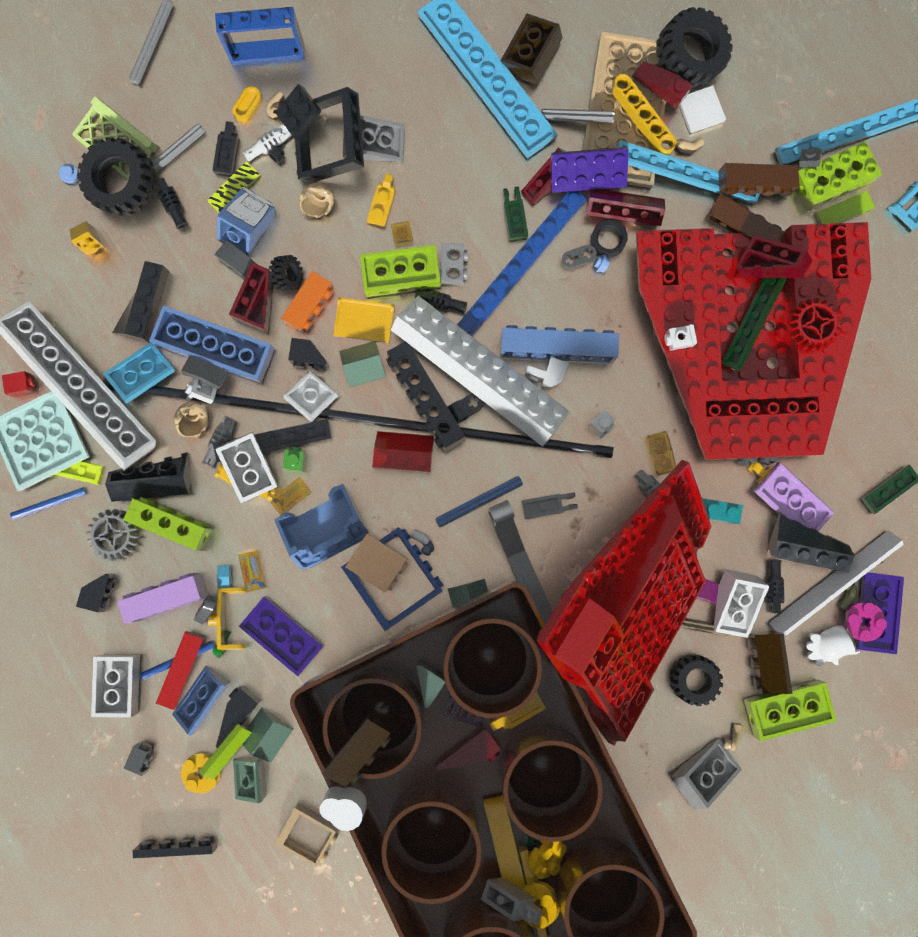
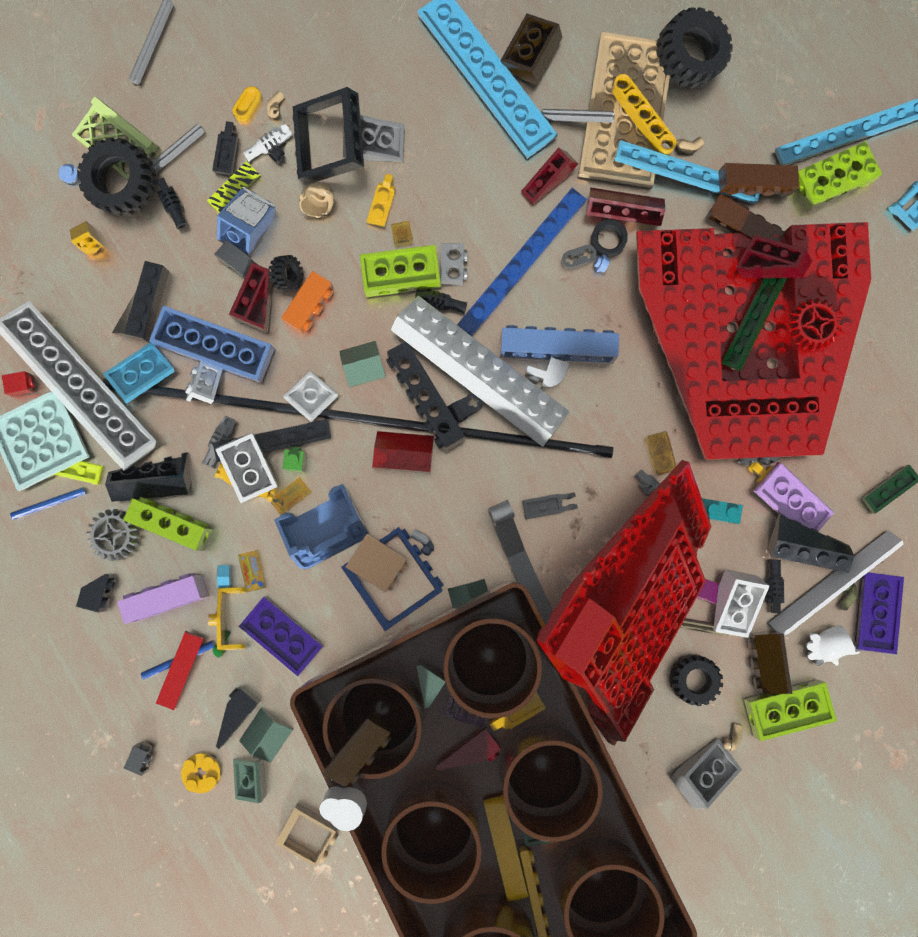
white brick [91,655,140,717] -> none
black plate [132,838,217,859] -> none
medium blue slope [172,666,231,736] -> none
tan hair [173,401,208,437] -> none
dark grey slope [181,356,228,389] -> none
dark grey beam [194,594,218,624] -> none
lime tile [199,724,252,780] -> none
blue window [215,7,305,65] -> none
black plate [275,84,321,139] -> none
black slope [288,338,329,371] -> none
yellow piece [333,297,395,343] -> none
medium blue axle [435,476,523,527] -> none
light grey hinge [481,877,543,925] -> none
dark green hinge [503,186,528,240] -> none
yellow plate [522,881,560,929] -> none
yellow plate [528,840,567,879] -> none
dark purple plate [551,147,629,193] -> none
white brick [588,409,615,439] -> none
dark red slope [632,61,693,109] -> none
white brick [665,324,697,351] -> none
white tile [679,86,726,134] -> none
dark grey plate [800,148,822,167] -> none
lime tile [815,191,875,224] -> none
dark pink plate [844,602,887,642] -> none

